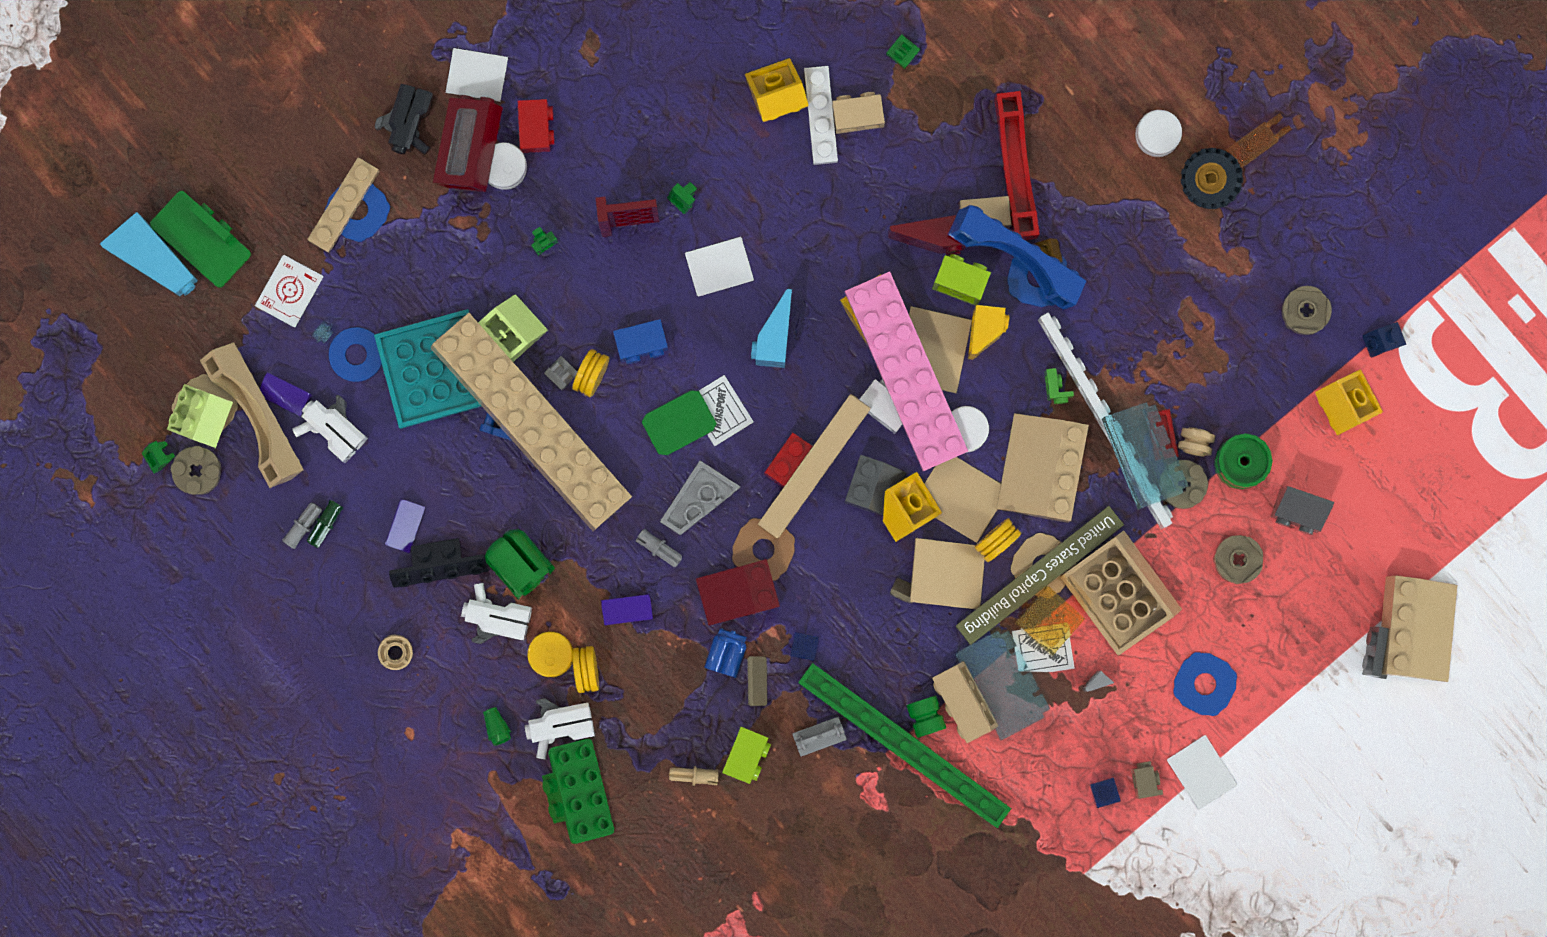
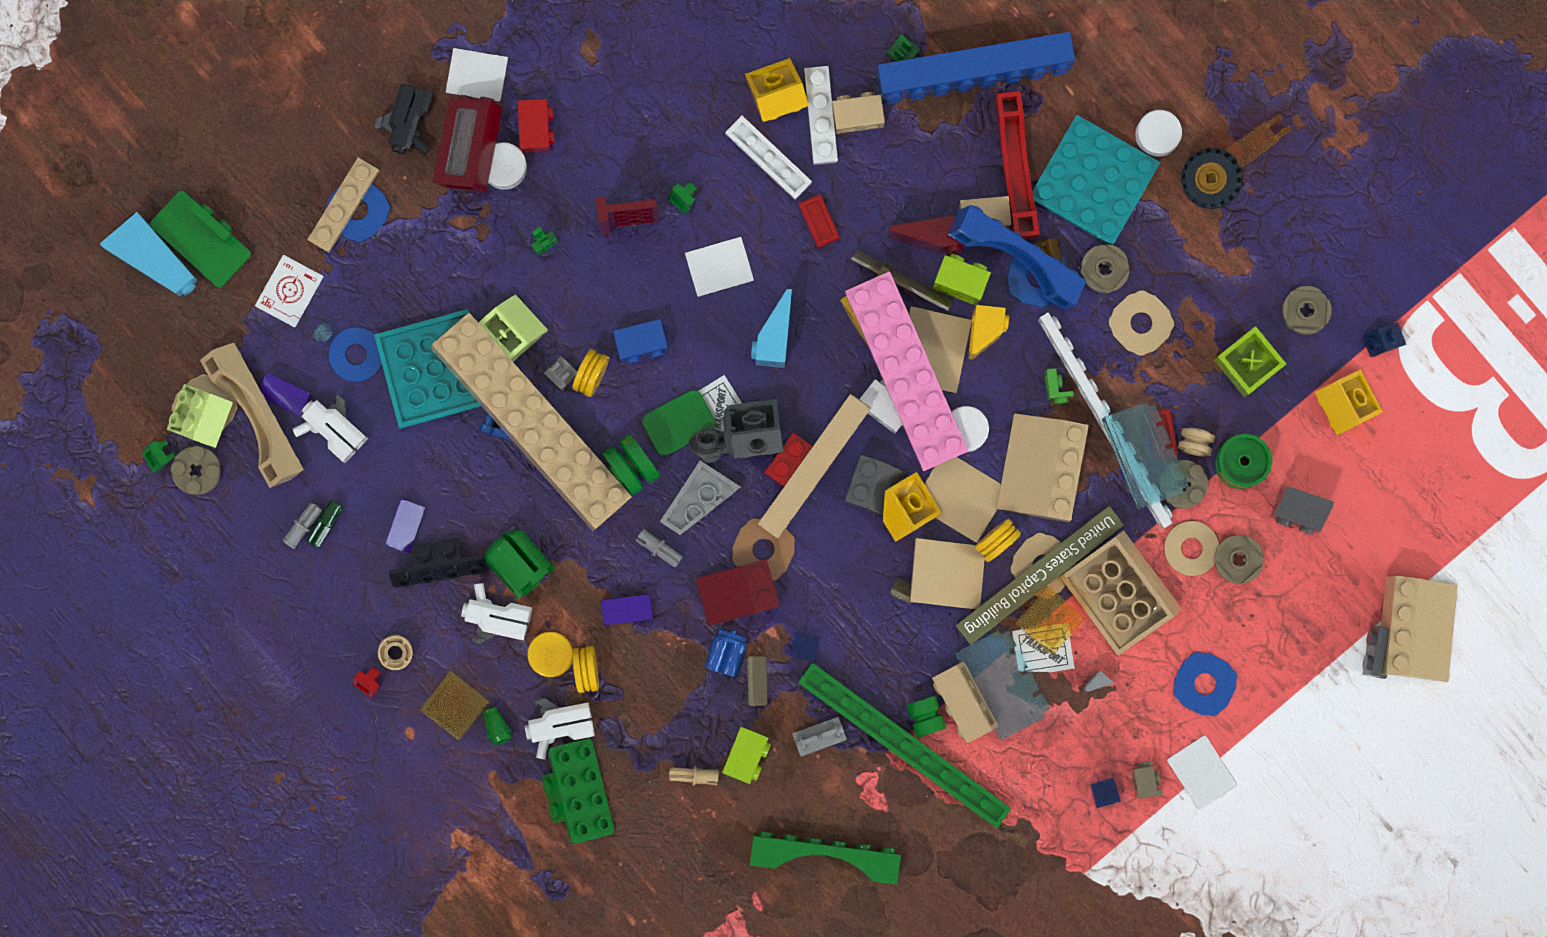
none -> red tile [352,667,381,699]
none -> clear yellow brick [420,671,491,741]
none -> green wheel [602,433,661,496]
none -> dark grey brick [688,399,783,463]
none -> white plate [725,116,812,200]
none -> green arch [750,831,901,885]
none -> red tile [798,194,840,248]
none -> dark tan piece [851,249,953,311]
none -> blue brick [876,32,1075,105]
none -> teal plate [1032,115,1161,245]
none -> dark tan plate [1080,245,1129,294]
none -> tan piece [1109,291,1174,356]
none -> tan gear [1164,521,1219,576]
none -> lime brick [1214,326,1286,397]

